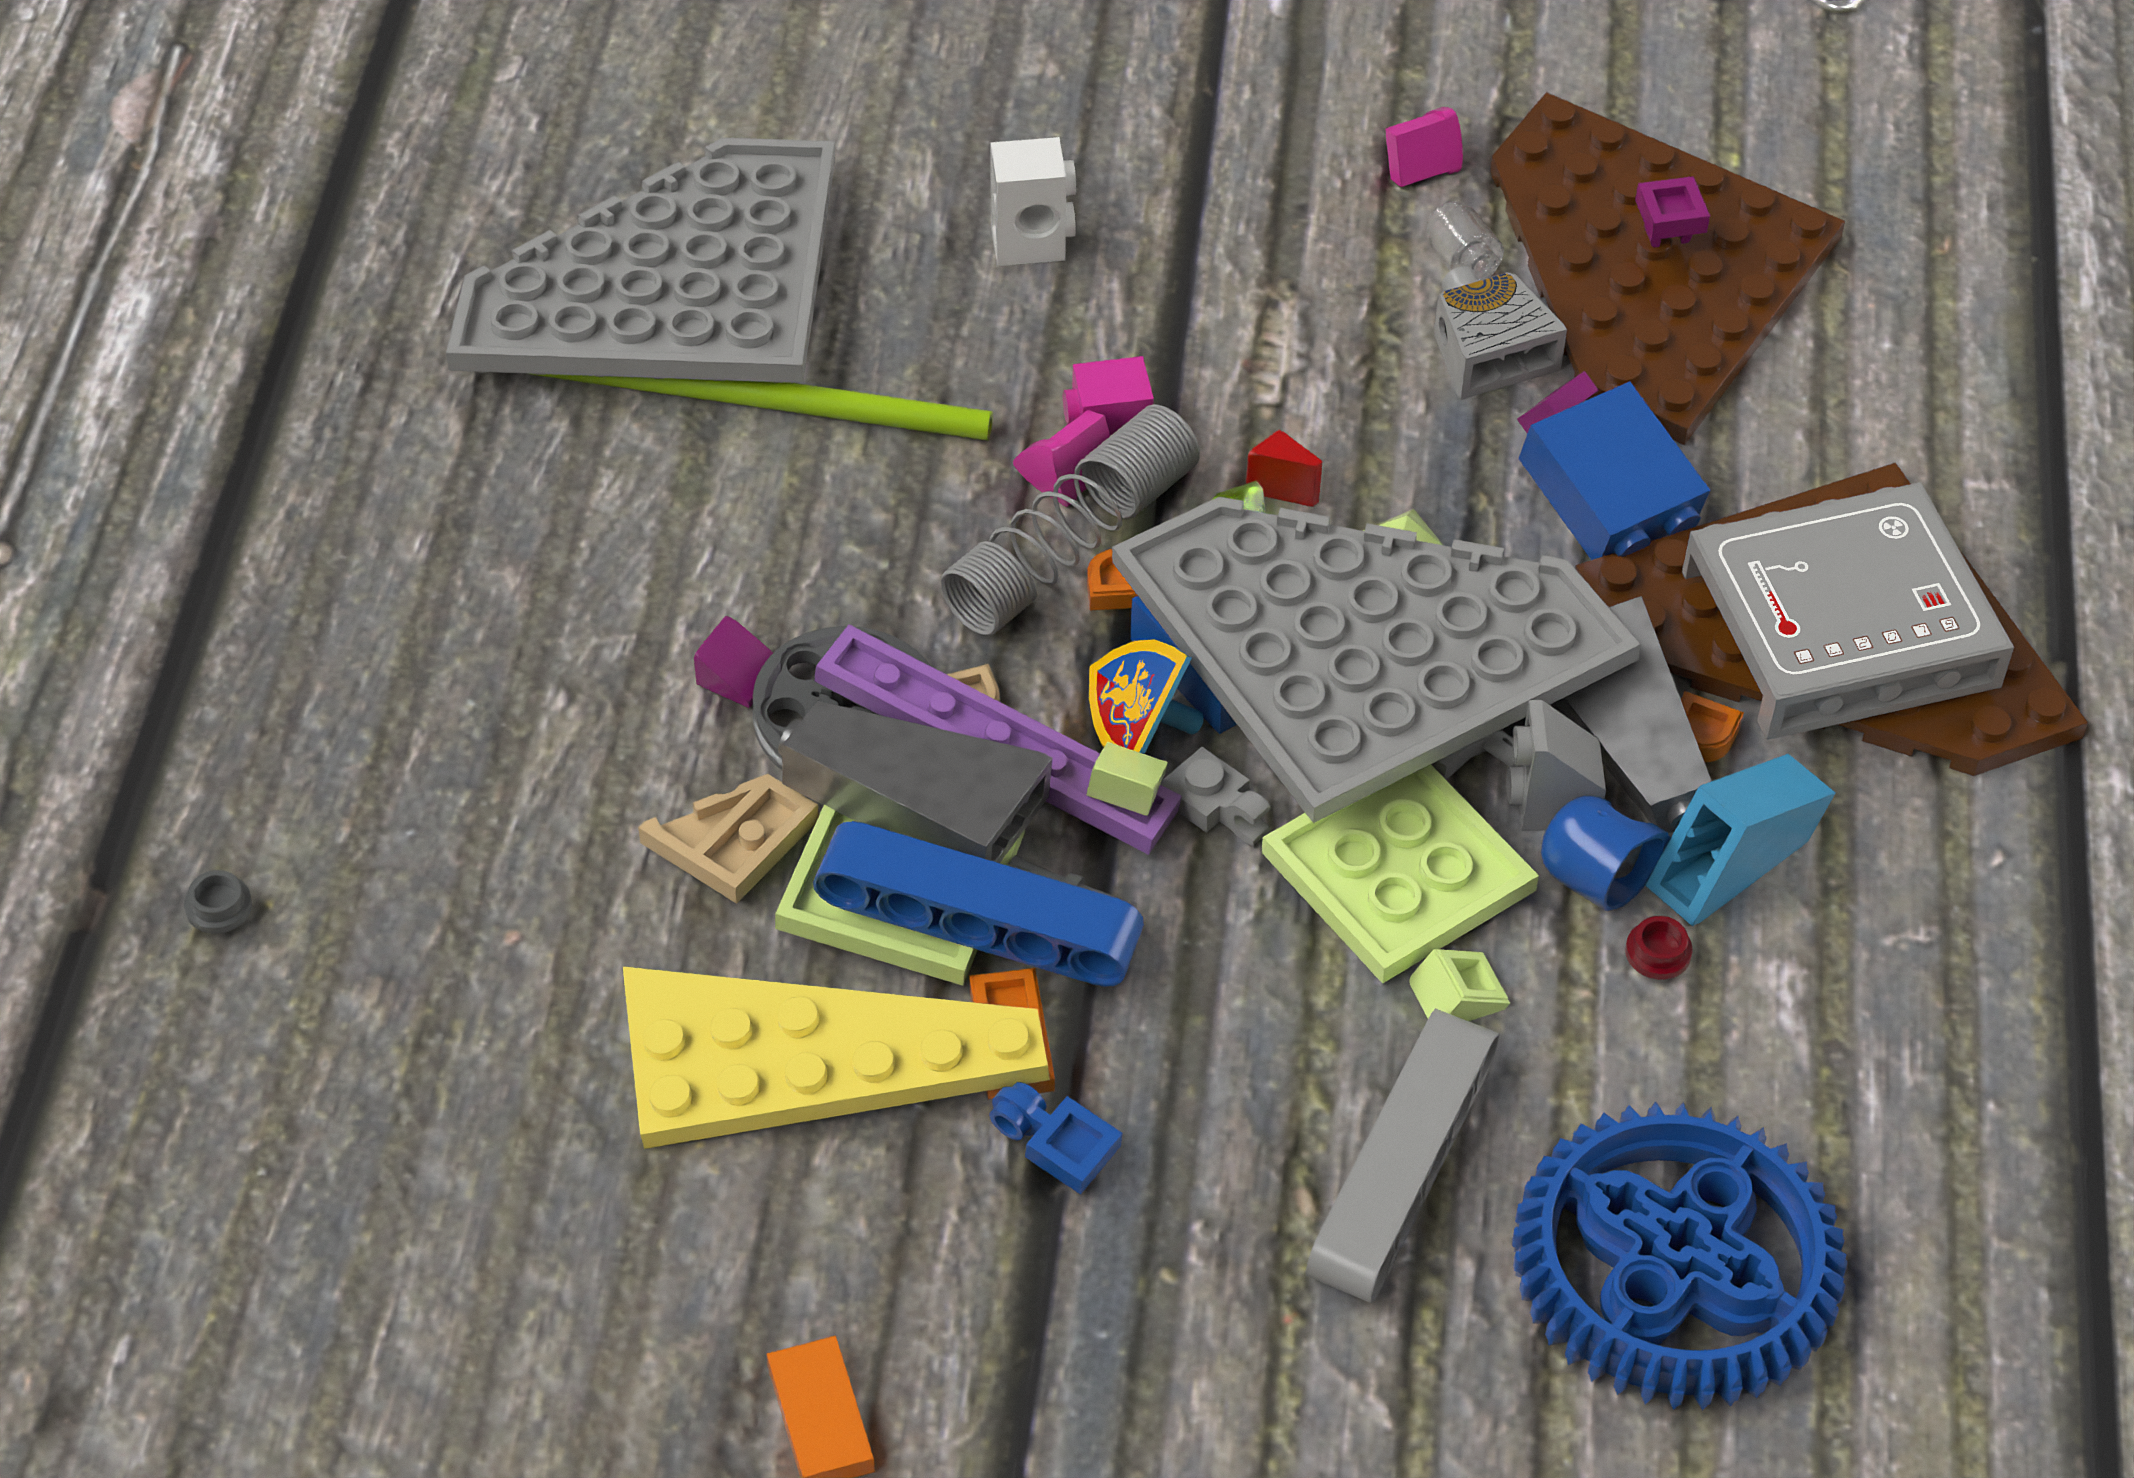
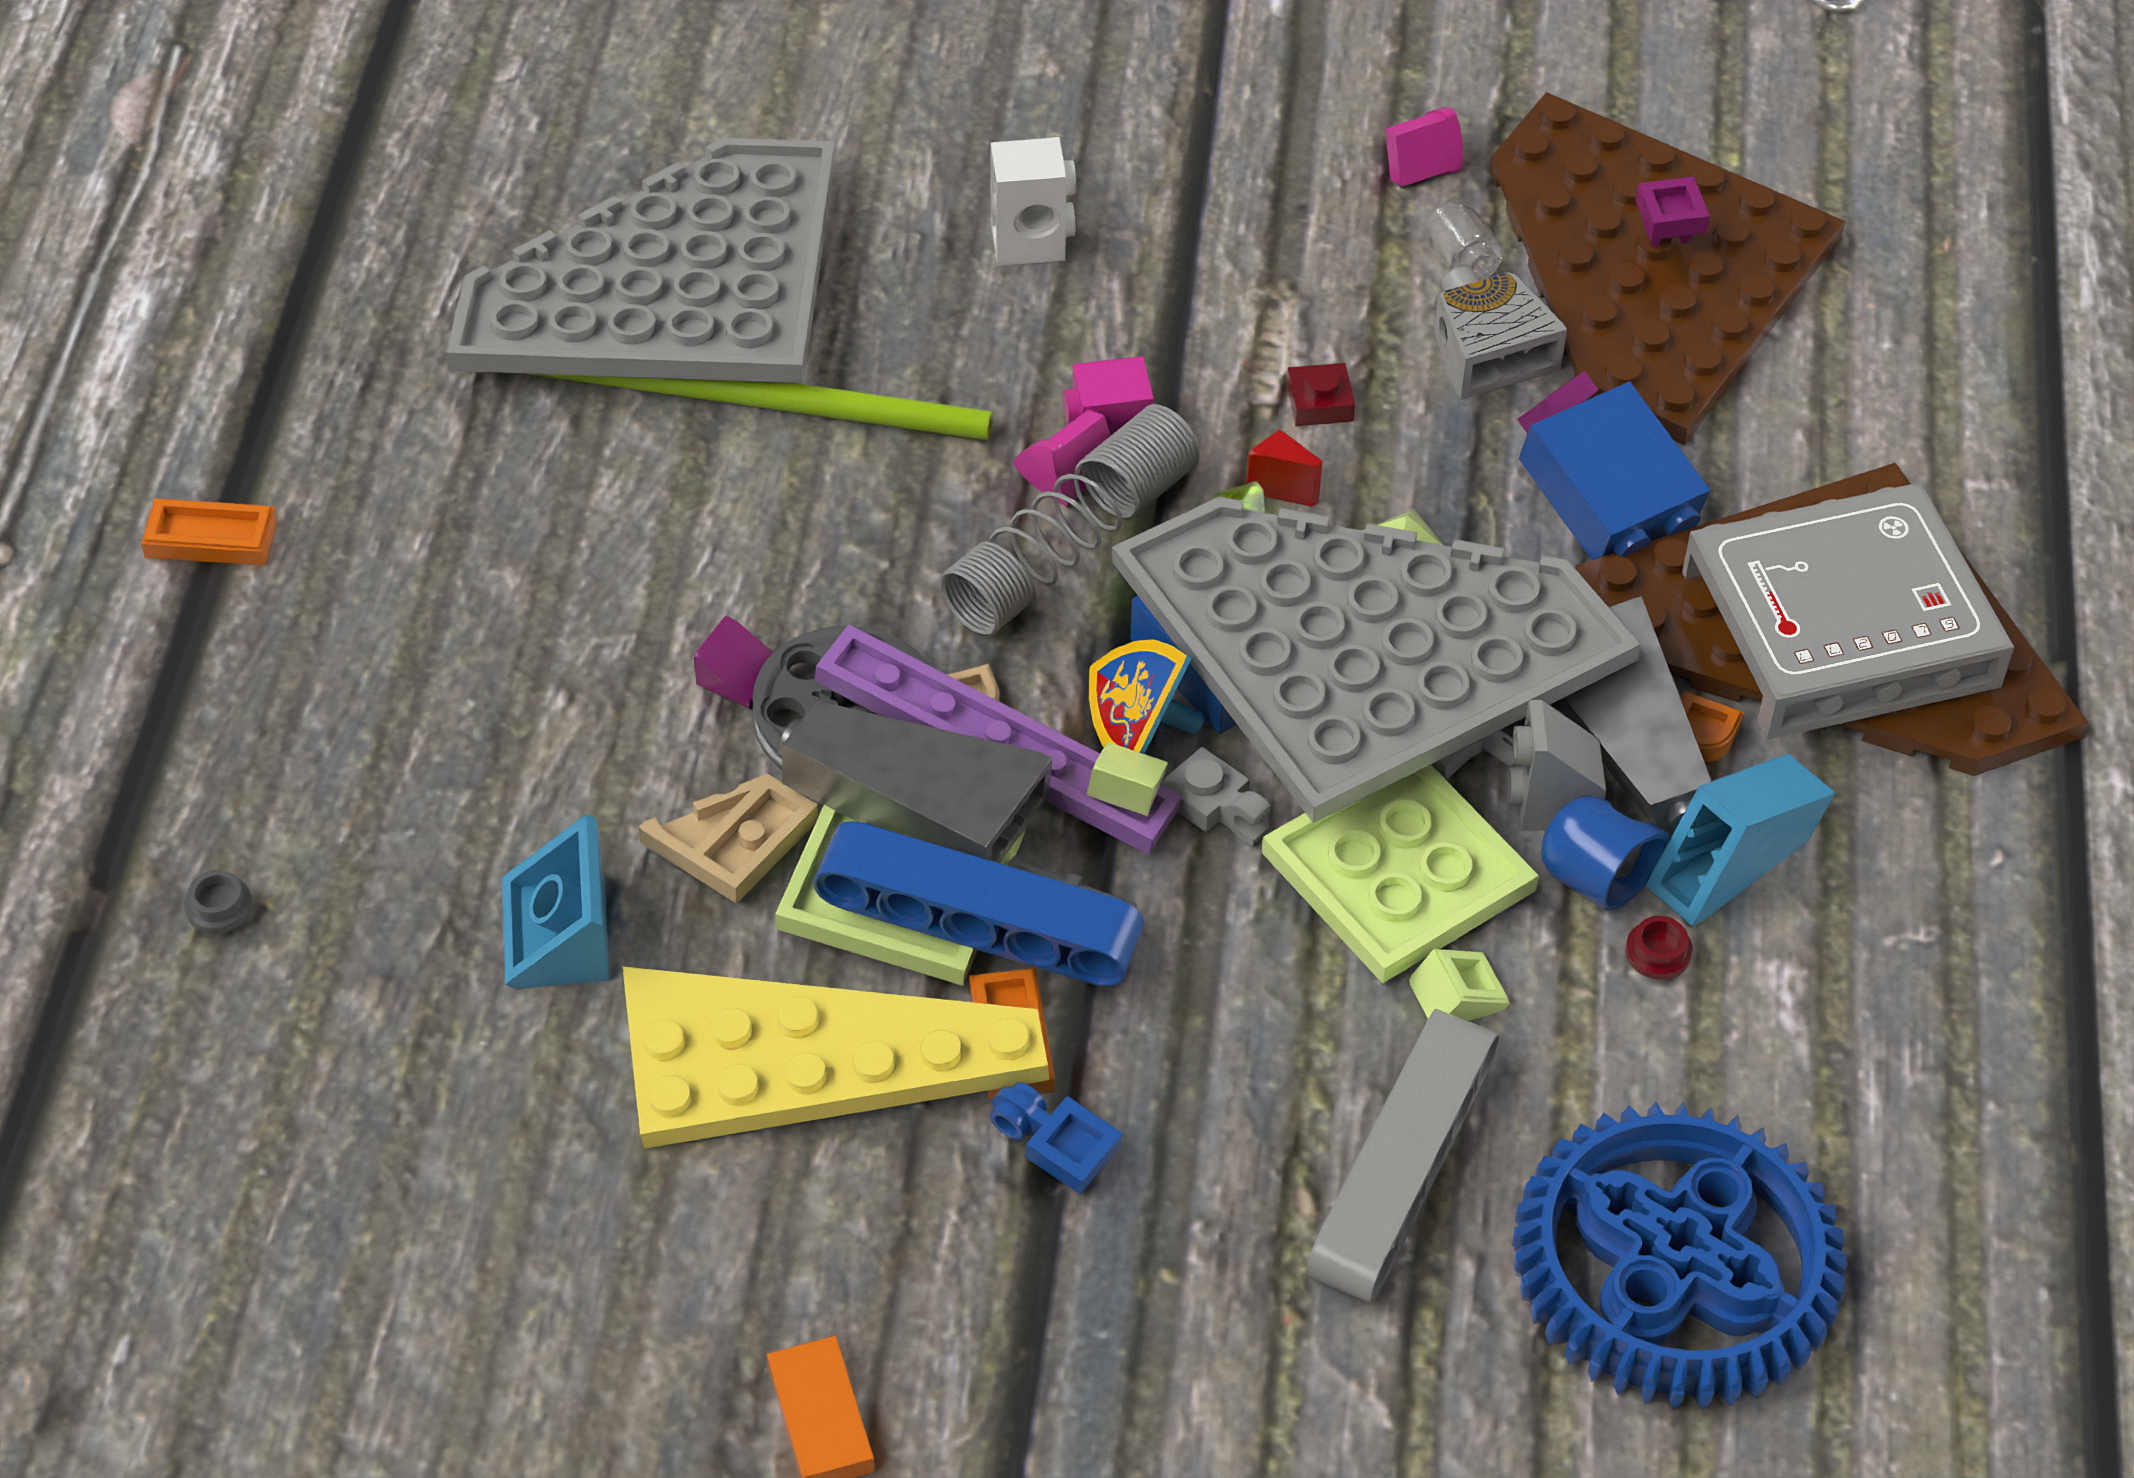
orange tile [1087,549,1138,611] -> none
none -> orange tile [141,498,278,566]
none -> dark azure slope [502,814,610,989]
none -> dark red plate [1286,363,1355,426]

